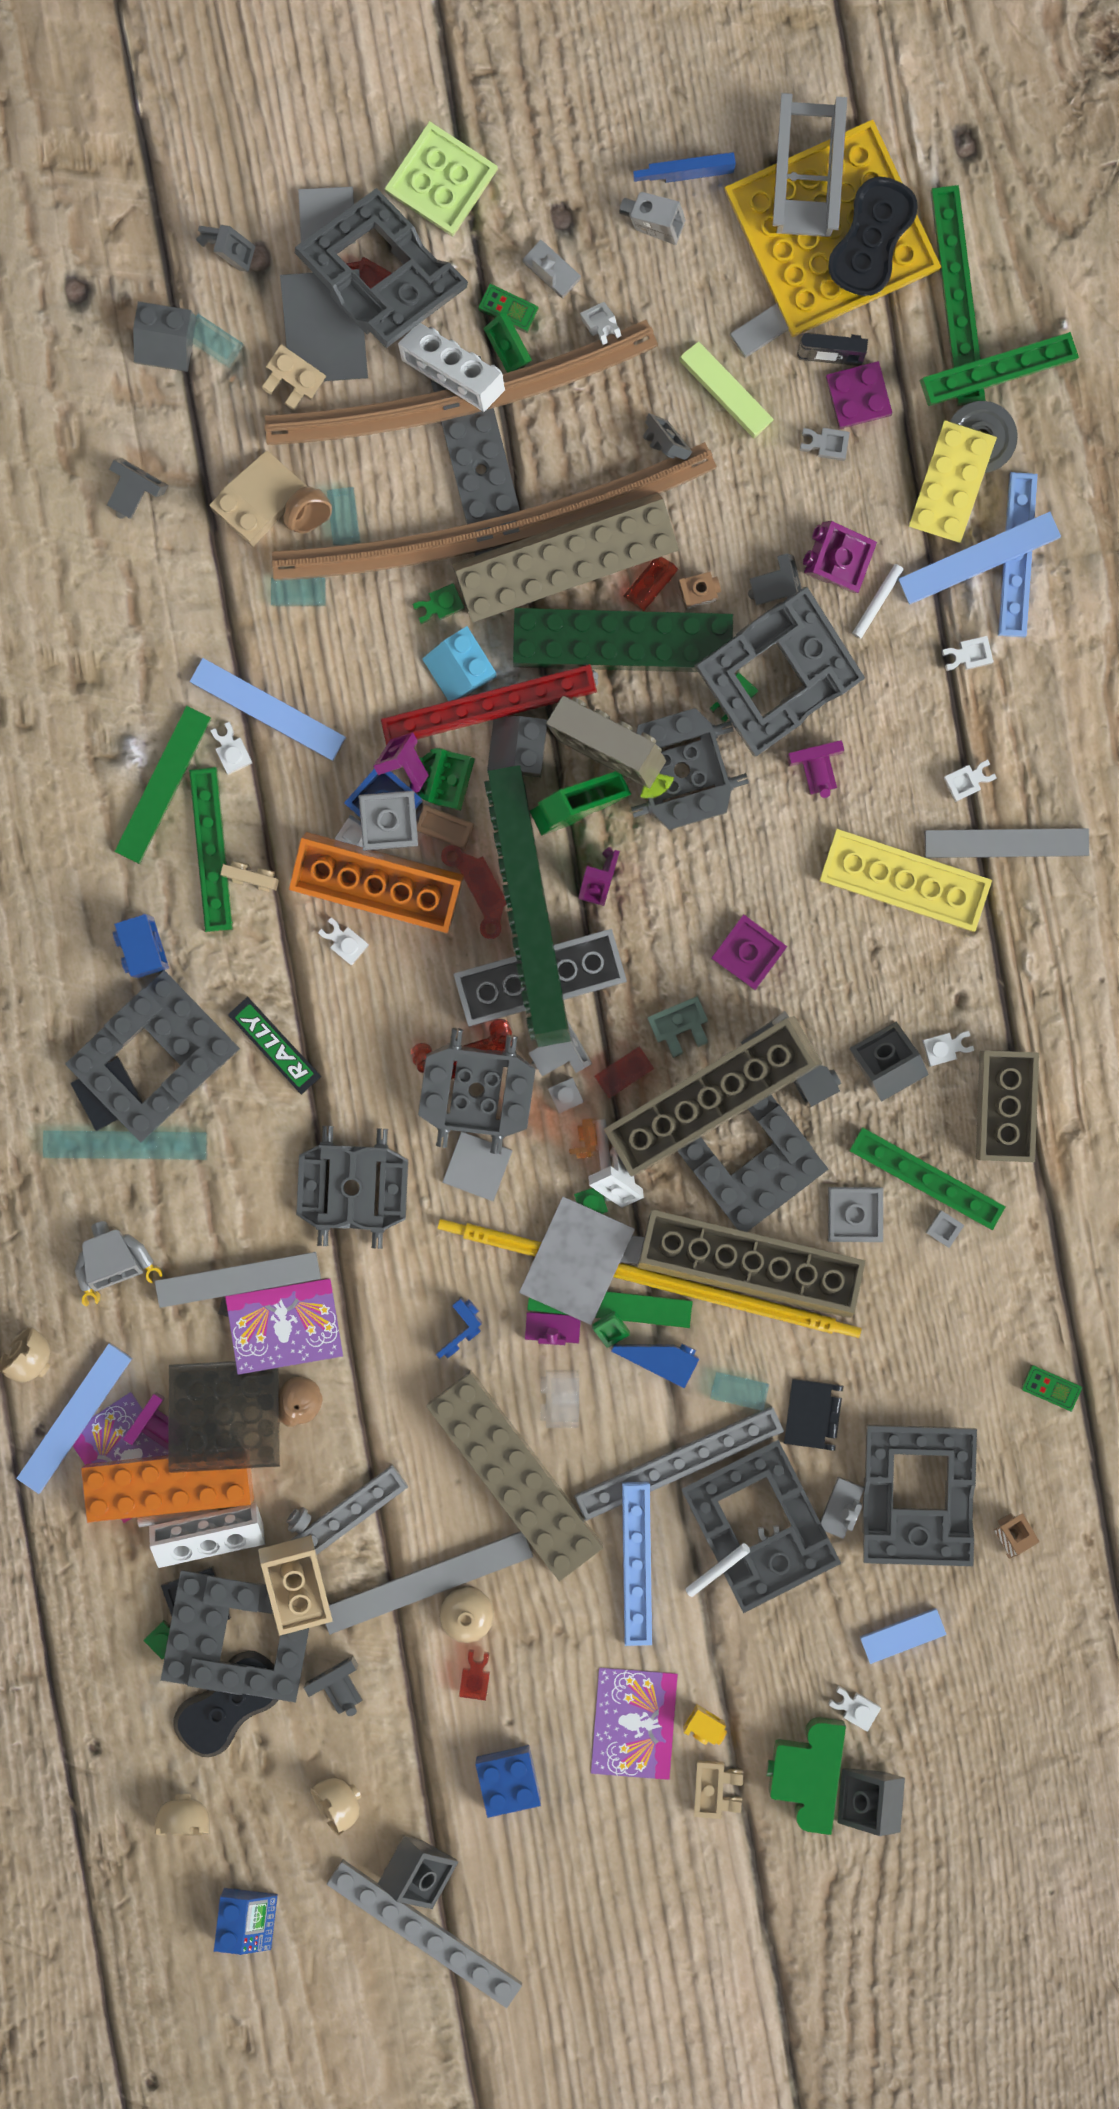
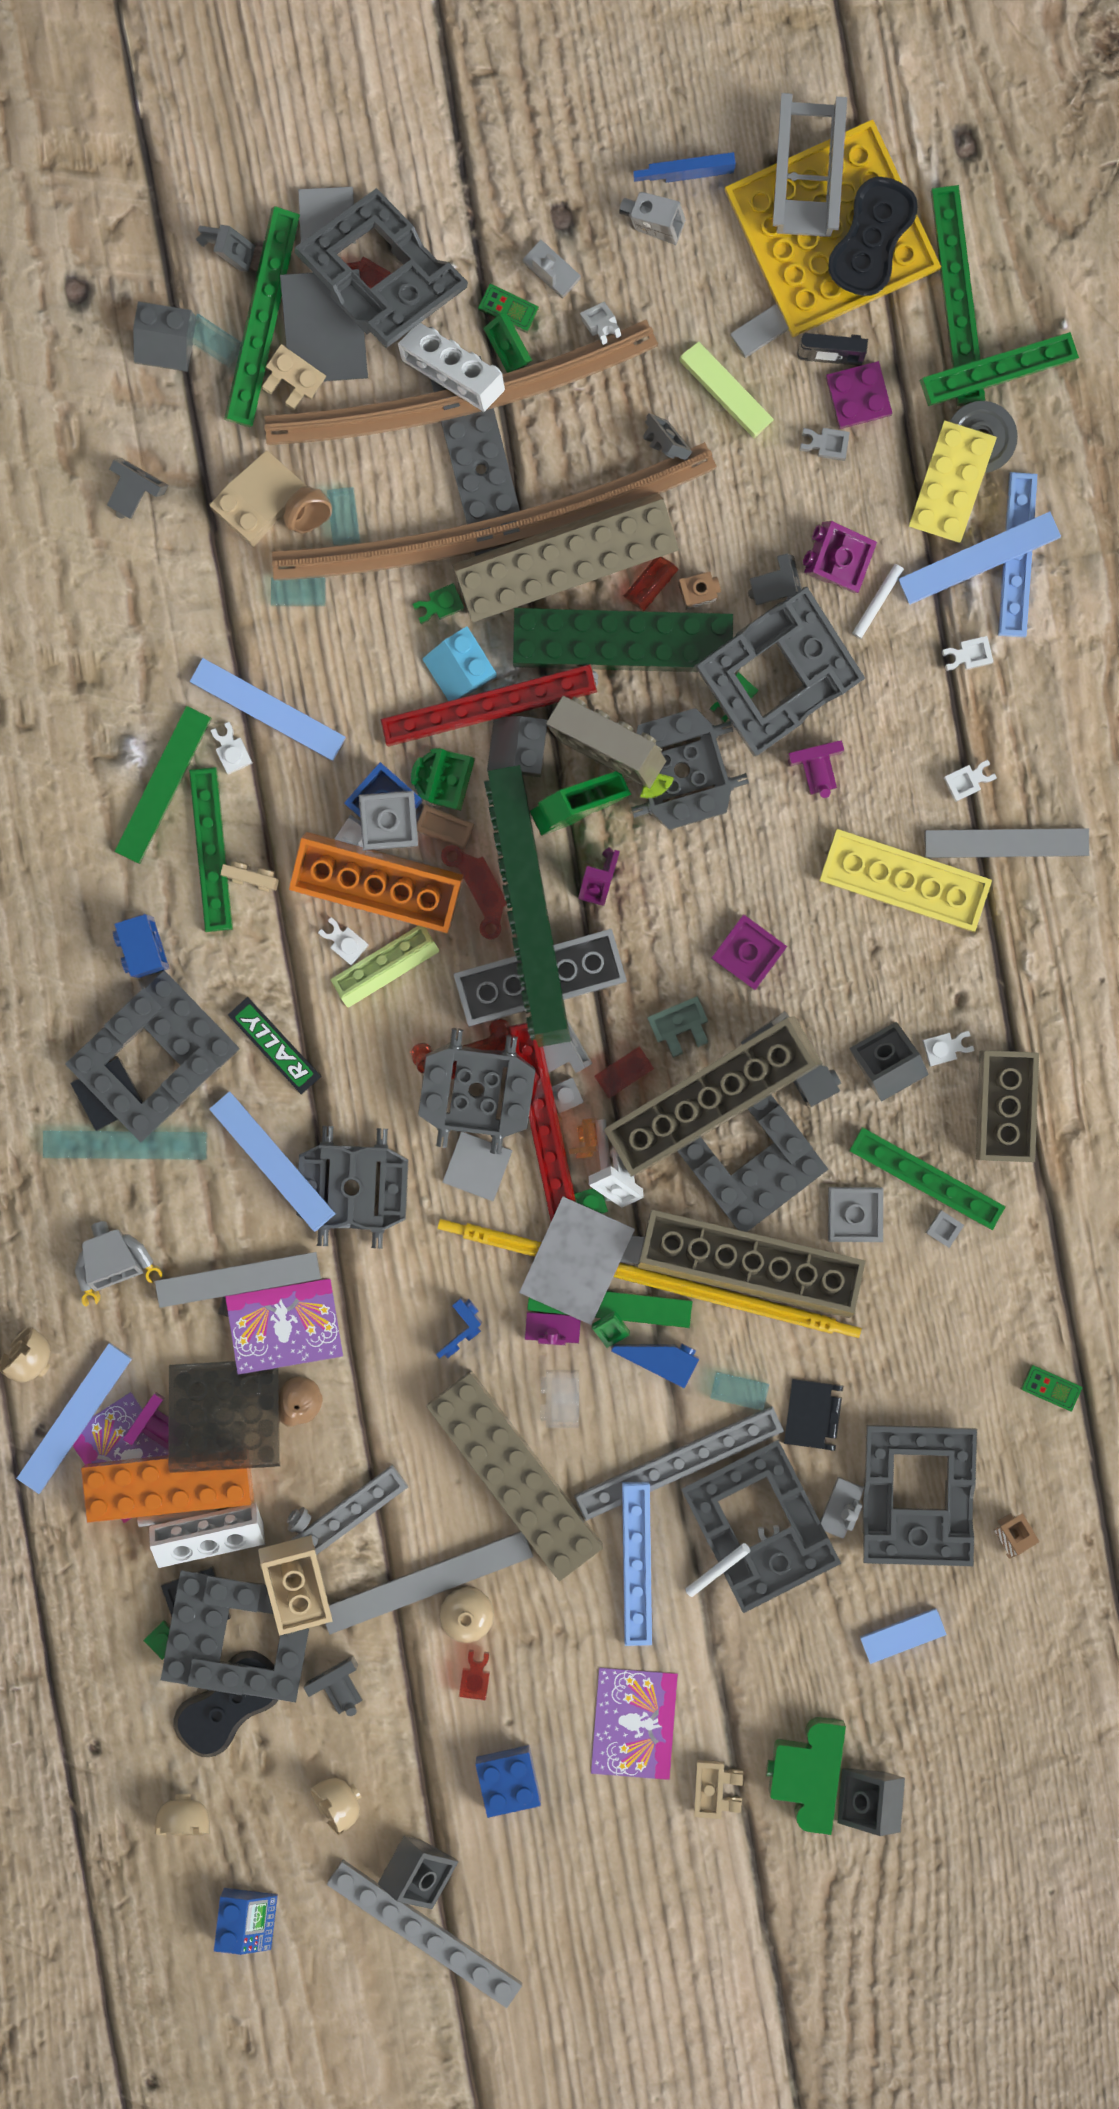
magenta piece [373,732,429,792] -> none
yellowish green plate [385,121,498,237] -> none
yellow brick [683,1704,727,1745] -> none
white plate [828,1685,881,1732] -> none
none -> light blue tile [209,1091,336,1232]
none -> green plate [224,206,300,428]
none -> yellowish green slope [330,925,439,1007]
none -> red tile [509,1022,576,1221]

